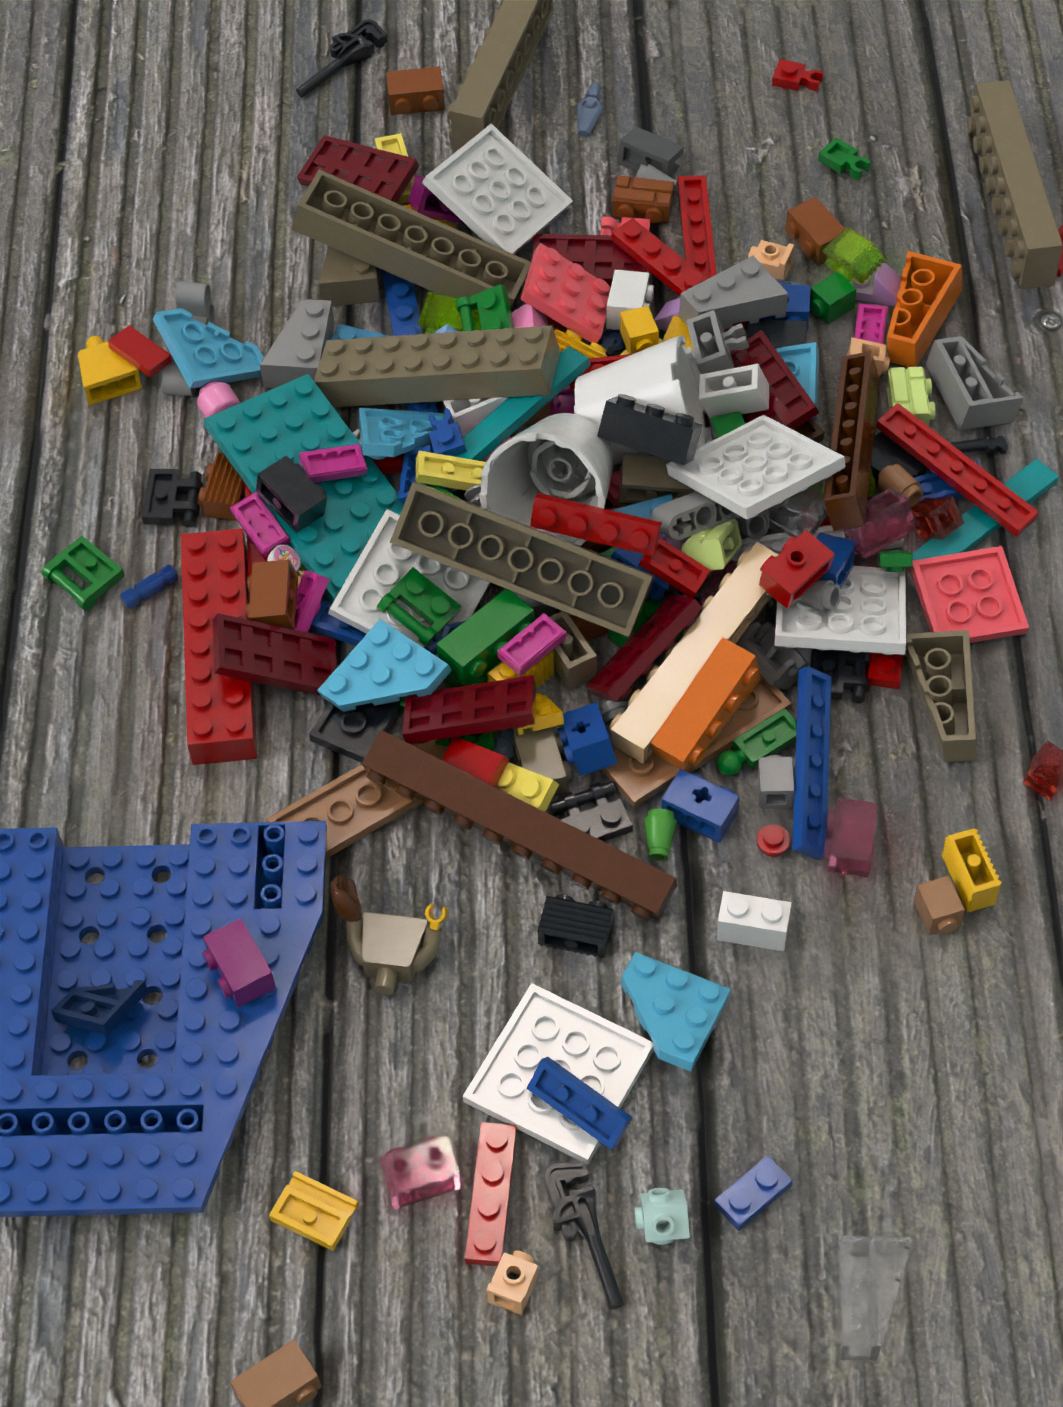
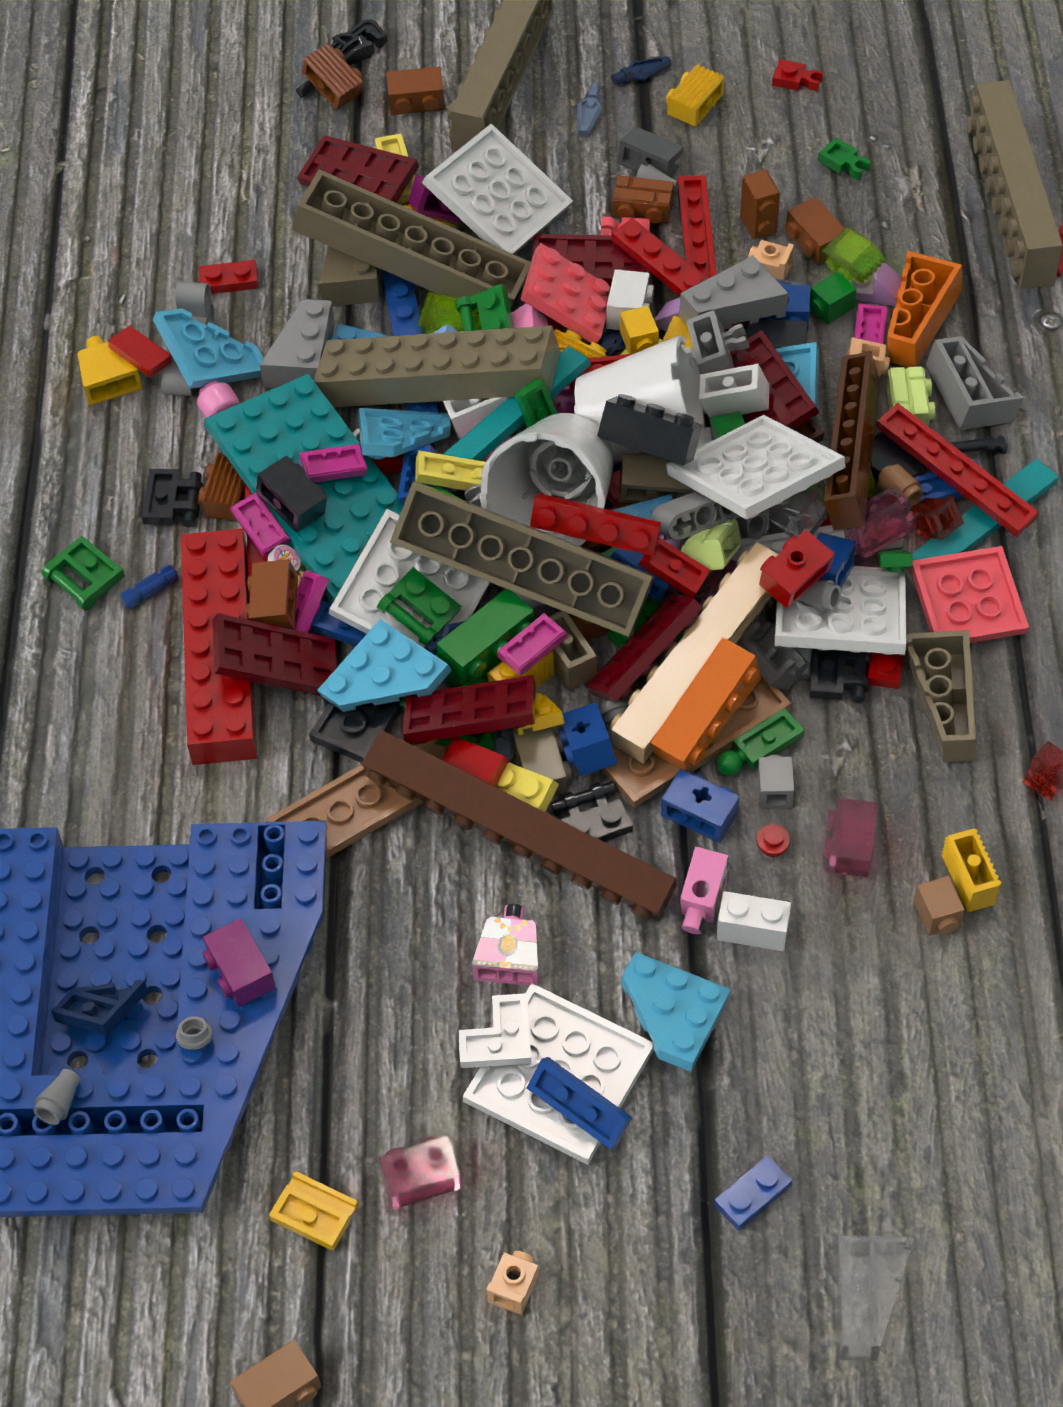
dark tan torso [330,876,449,995] -> none
blue plate [429,408,467,456] -> none
plate [465,1122,517,1267] -> none
black brick [537,894,614,958] -> none
black piece [545,1162,624,1310] -> none
light aqua brick [634,1188,690,1245] -> none
bright green cone [644,809,677,861] -> none
blue plate [792,666,831,860] -> none
none -> light grey cone [33,1069,81,1125]
none -> light grey plate [176,1016,212,1050]
none -> red plate [198,260,259,294]
none -> dark orange brick [302,43,364,110]
none -> white plate [459,993,532,1068]
none -> torso [472,904,539,986]
none -> green plate [514,378,557,428]
none -> dark blue piece [611,56,672,85]
none -> yellow brick [666,64,724,127]
none -> bright pink torso [680,846,729,934]
none -> dark orange brick [740,170,781,239]

